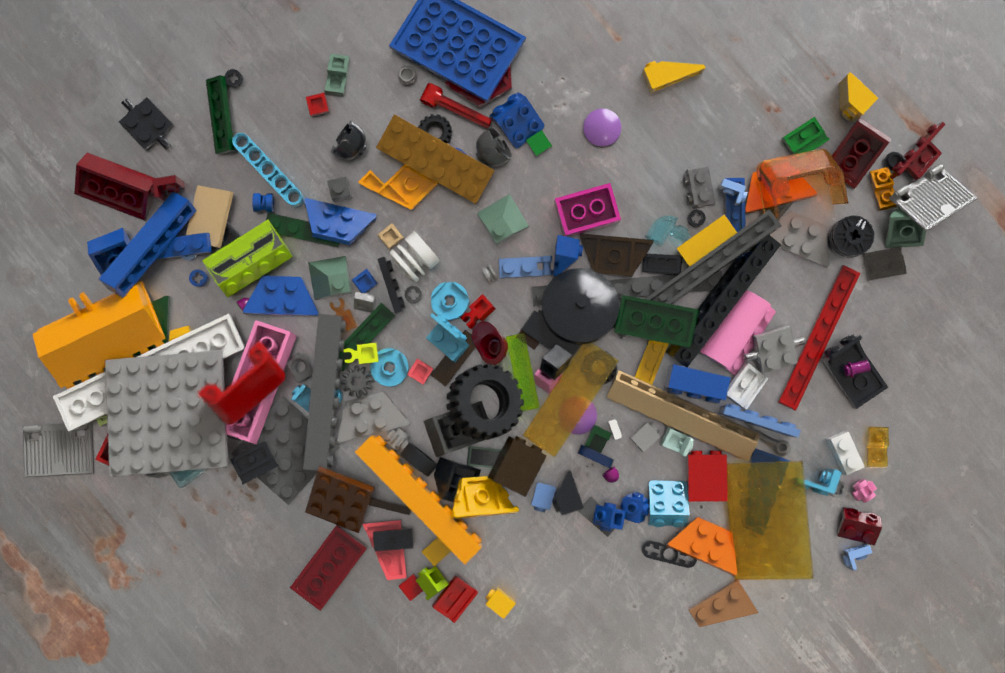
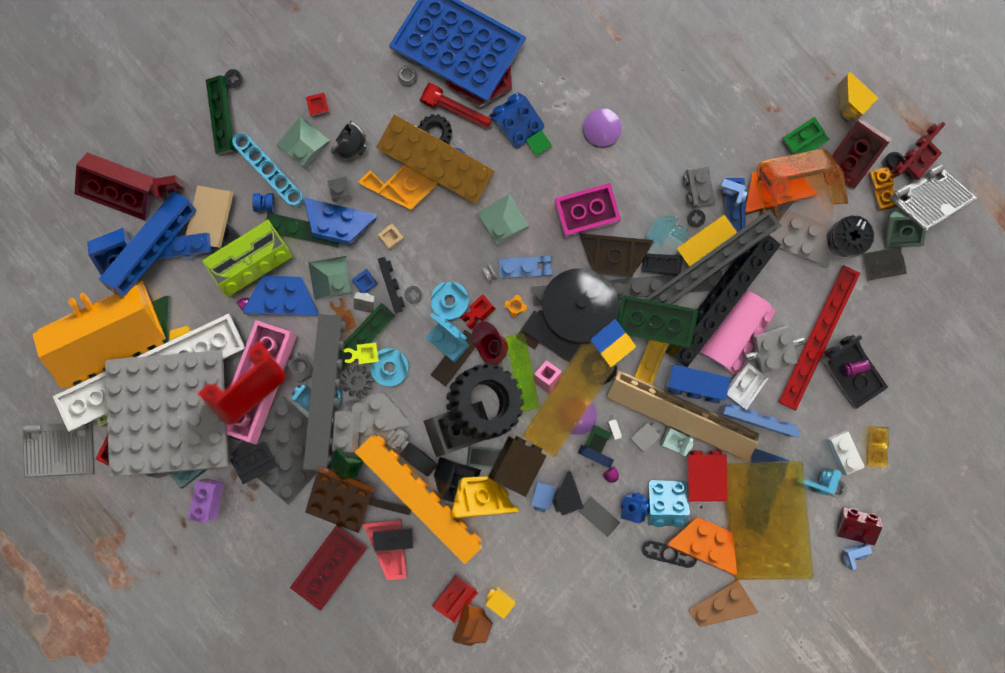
black plate [119,97,174,151] -> none
blue bush [189,269,208,287] -> none
sand green slope [324,53,349,97] -> none
white wheel [389,231,440,282] -> none
red tile [398,574,423,601] -> none
coral plate [407,359,434,385] -> none
lime brick [416,565,449,601] -> none
yellow panel [422,537,451,566] -> none
dark grey cylinder [476,127,512,167] -> none
black brick [539,344,572,380] -> none
blue slope [553,235,583,278] -> none
blue brick [593,502,626,532] -> none
yellow slope [642,61,705,94] -> none
light grey brick [747,423,791,456] -> none
bright pink gear [852,479,877,503] -> none
none -> medium lavender panel [188,479,224,523]
none -> sand green slope [276,117,330,169]
none -> dark green panel [330,449,364,478]
none -> light grey brick [332,411,360,452]
none -> dark orange slope [452,604,493,646]
none -> light orange plate [504,295,527,318]
none -> sticker [590,319,636,367]

